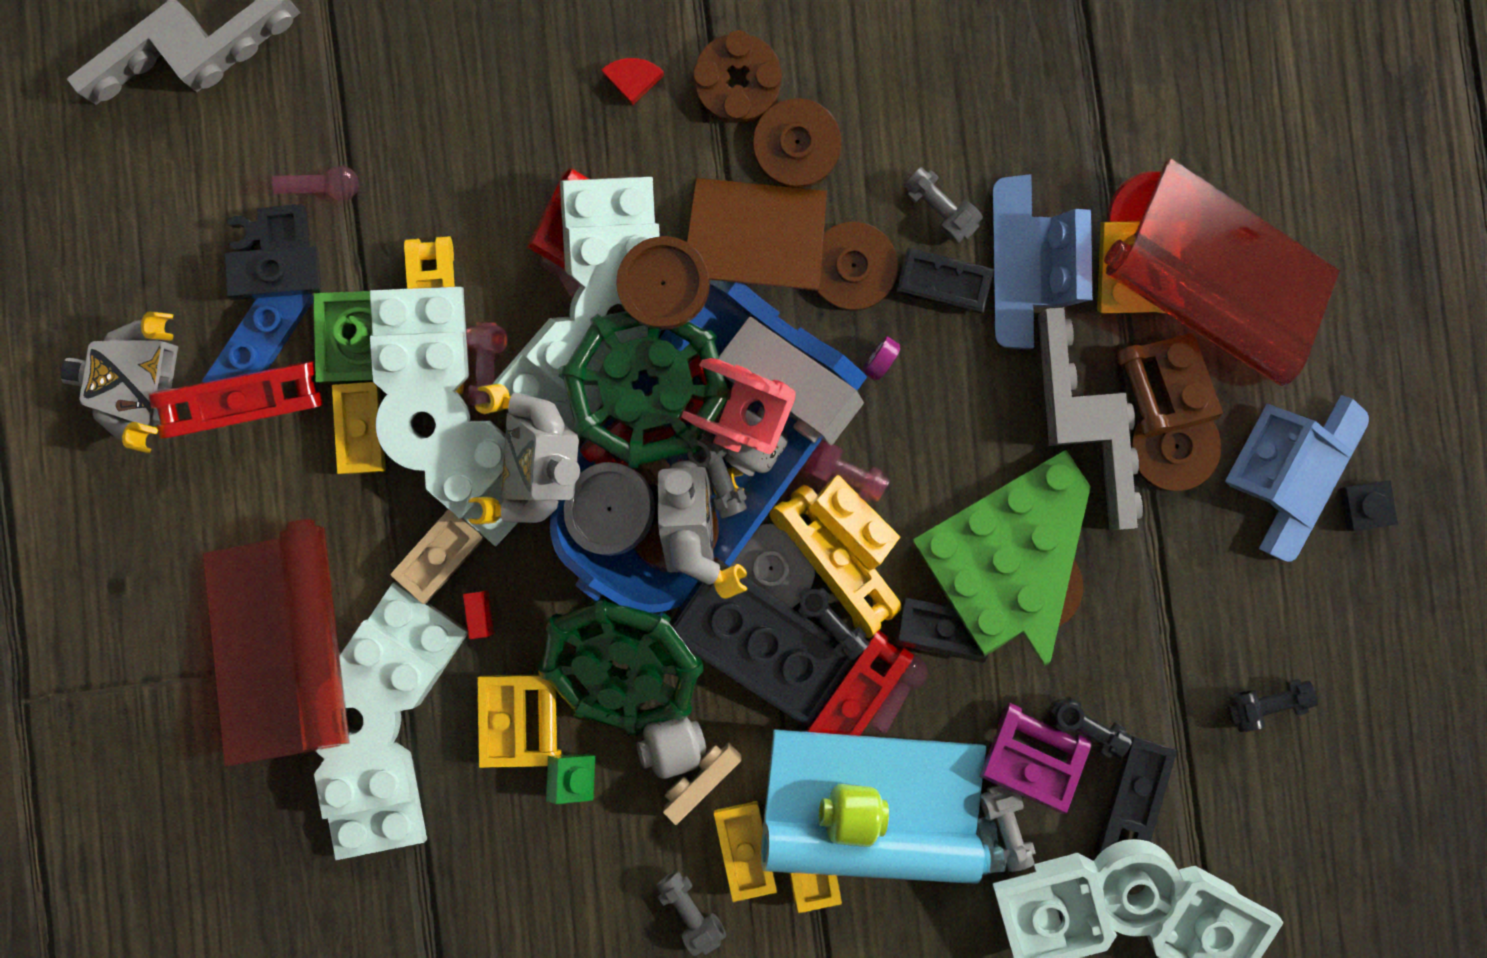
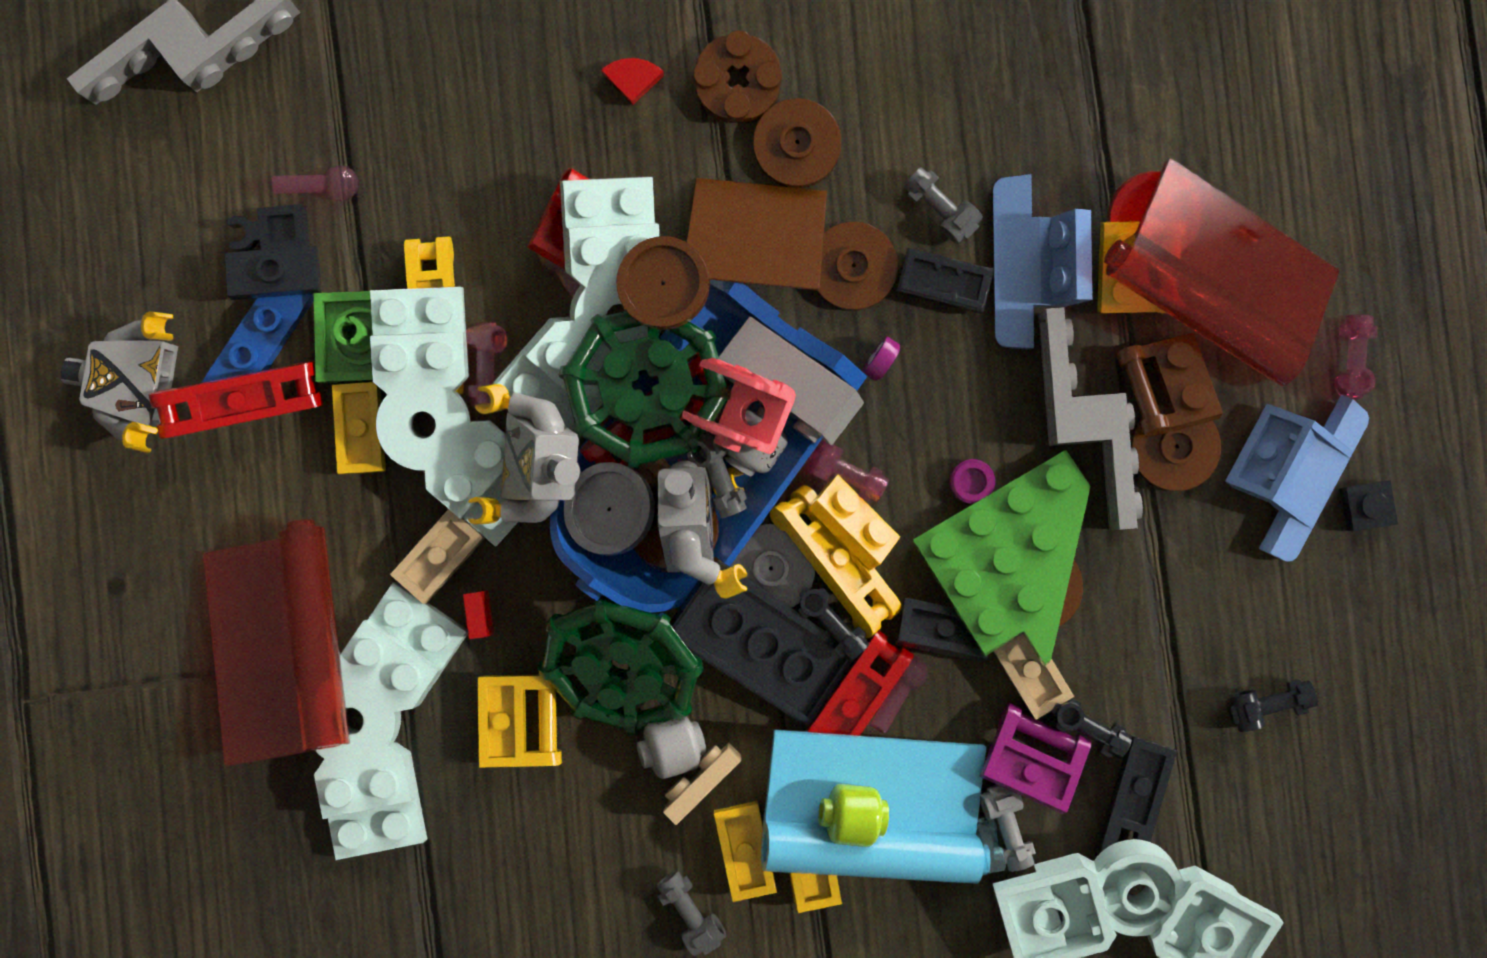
green plate [546,753,595,804] -> none
none -> magenta tile [949,459,995,504]
none -> tan plate [993,634,1074,719]
none -> clear pink bar [1335,314,1378,401]

